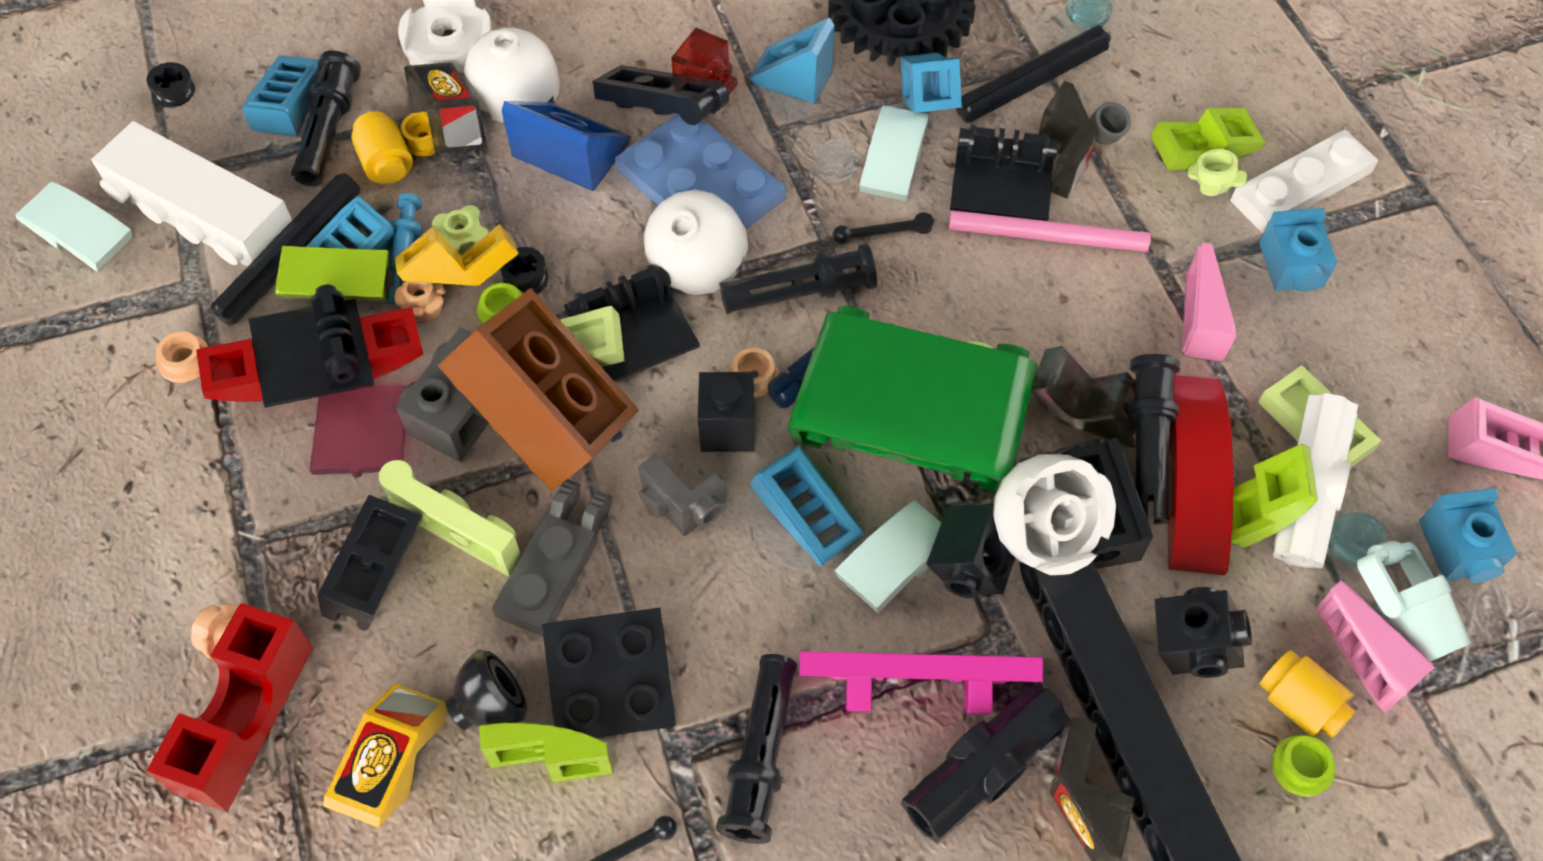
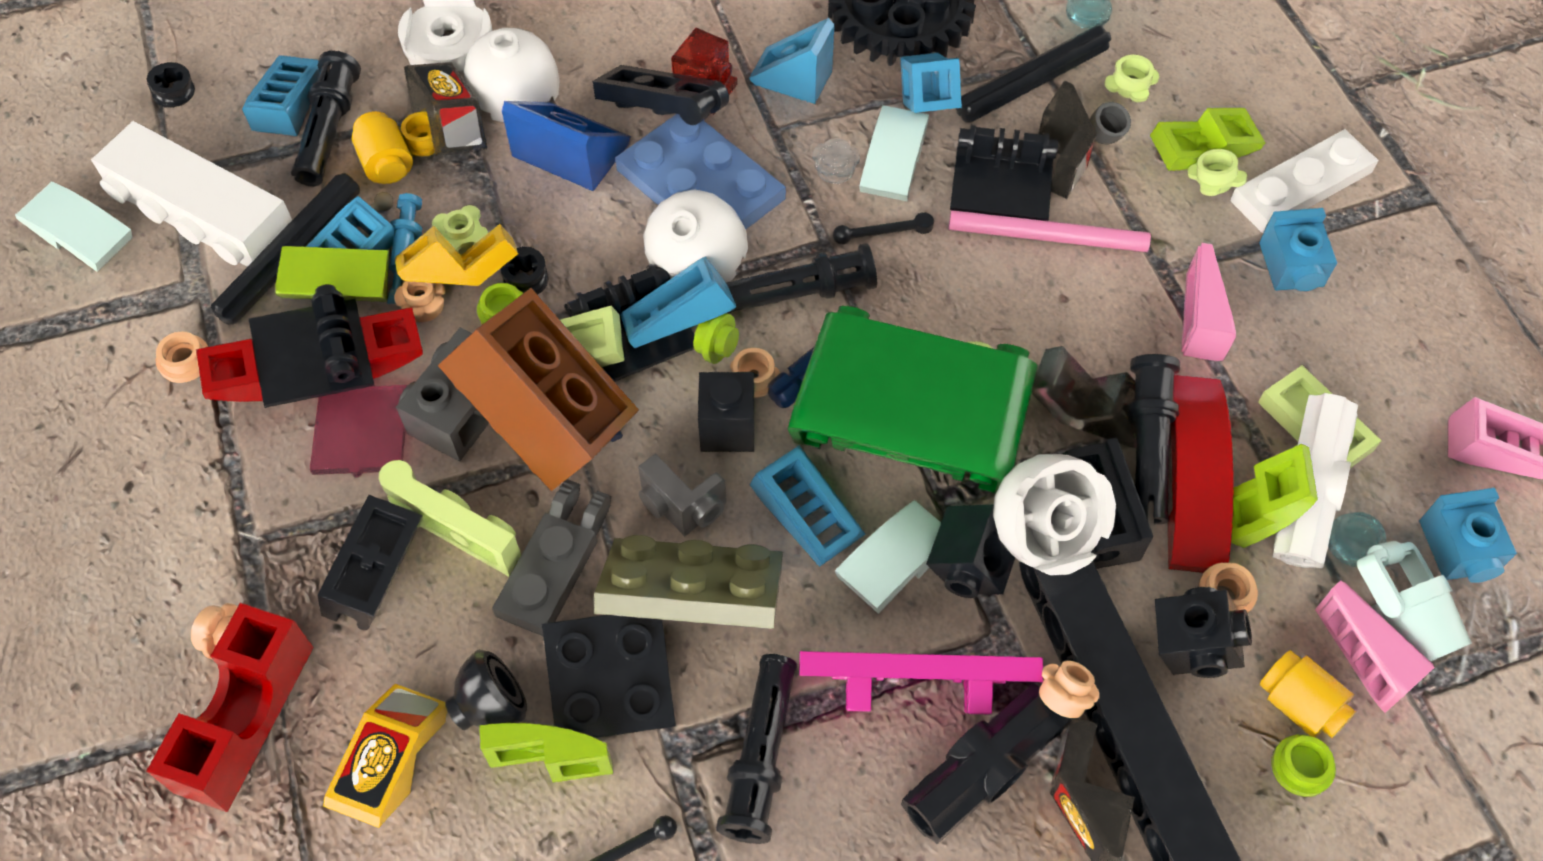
none -> olive plate [594,535,783,629]
none -> dark azure slope [621,256,737,348]
none -> lime plate [693,313,739,364]
none -> light nougat plate [1039,661,1099,718]
none -> yellowish green plate [1105,55,1159,102]
none -> light nougat plate [1198,563,1258,613]

